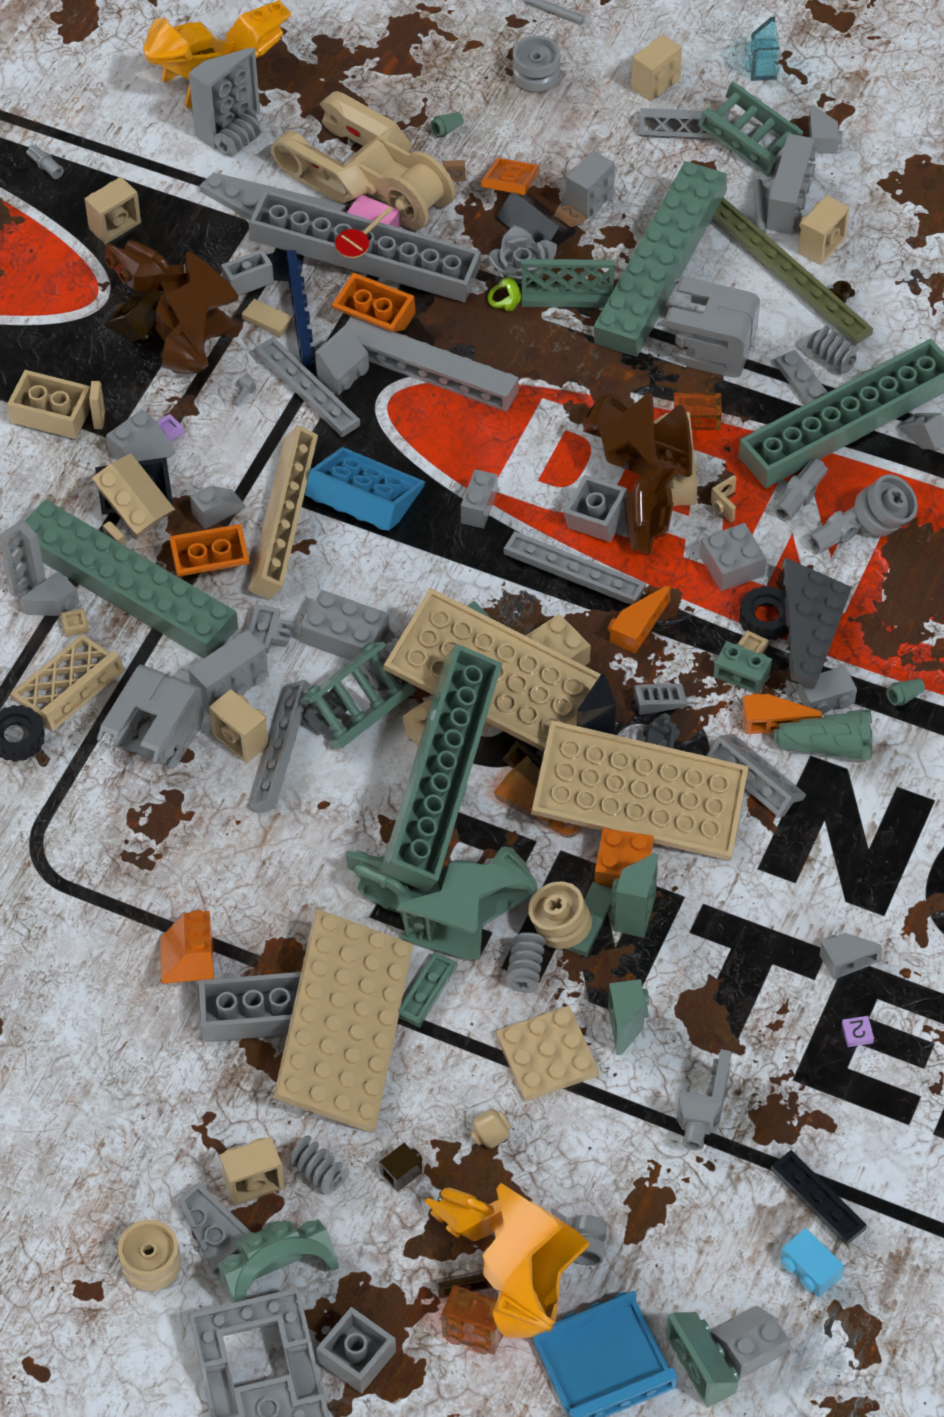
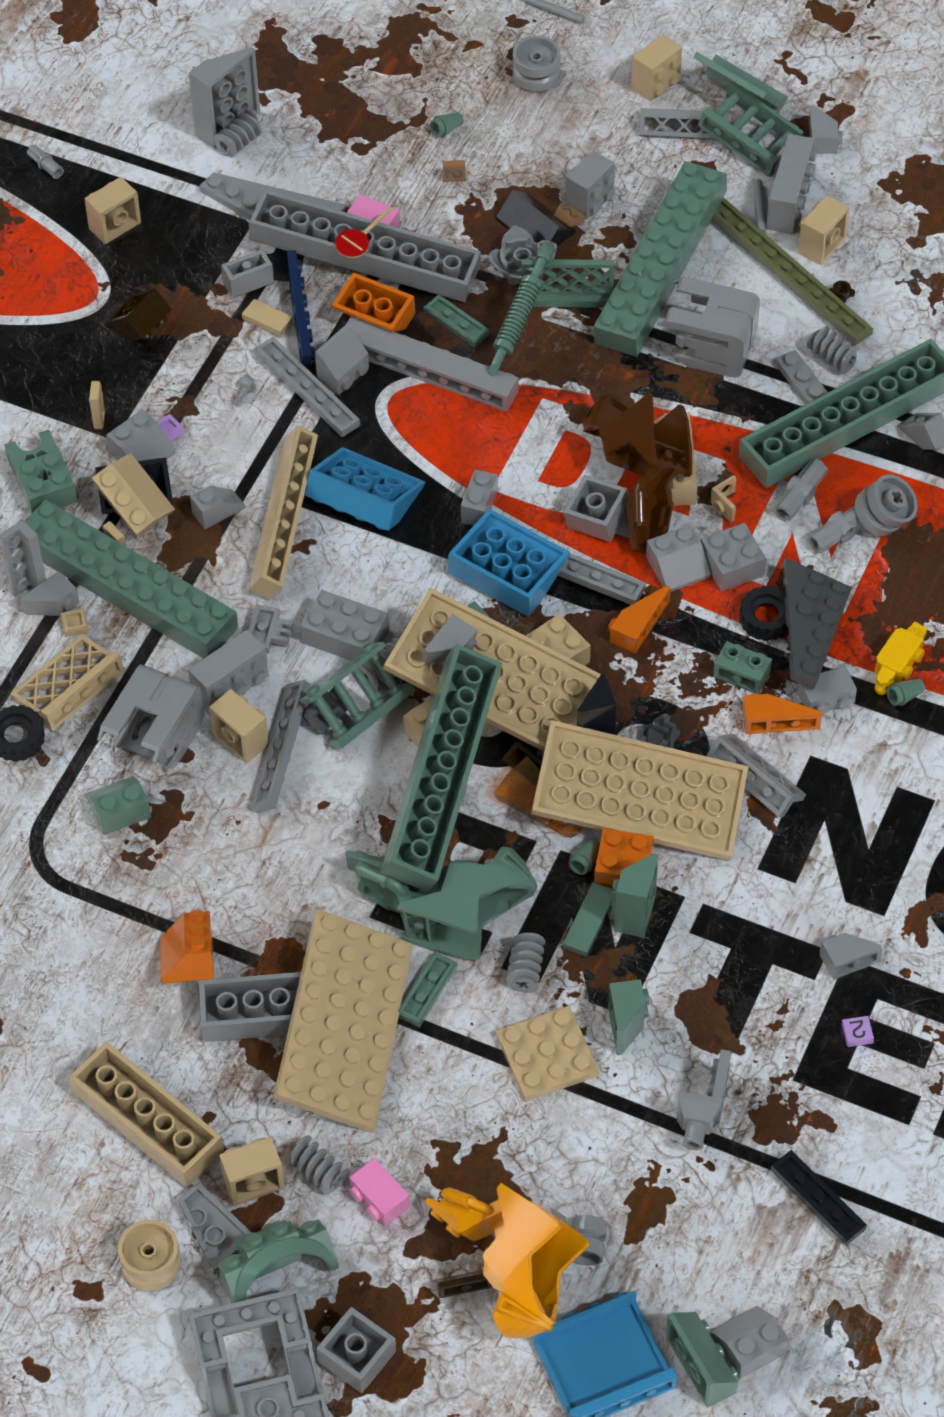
tan brick [7,370,91,439] -> none
reddish brown piece [105,241,239,374] -> none
light orange piece [144,0,291,108] -> none
orange slope [169,524,250,577] -> none
tan arm [271,91,456,231] -> none
dark brown brick [379,1142,423,1192] -> none
clear orange brick [441,1285,503,1355] -> none
tan head [471,1108,512,1149] -> none
orange tile [481,157,540,195] -> none
lime piece [488,277,522,312] -> none
tan wheel [528,881,592,949] -> none
light grey slope [633,684,688,715] -> none
clear orange brick [673,392,722,430] -> none
tan tile [738,630,769,653] -> none
clear light blue slope [745,17,780,81] -> none
sand green cone [774,710,873,760] -> none
medium azure brick [780,1228,845,1297] -> none
none -> sand green brick [4,430,78,514]
none -> tan brick [68,1041,224,1188]
none -> sand green slope [86,776,151,835]
none -> bright pink brick [349,1158,410,1226]
none -> light grey slope [422,614,477,663]
none -> sand green tile [423,294,490,348]
none -> dark azure slope [448,508,570,616]
none -> sand green piece [489,242,556,376]
none -> sand green cone [569,838,600,875]
none -> light grey slope [646,524,711,592]
none -> sand green fence [693,52,788,114]
none -> yellow hinge [874,622,927,695]

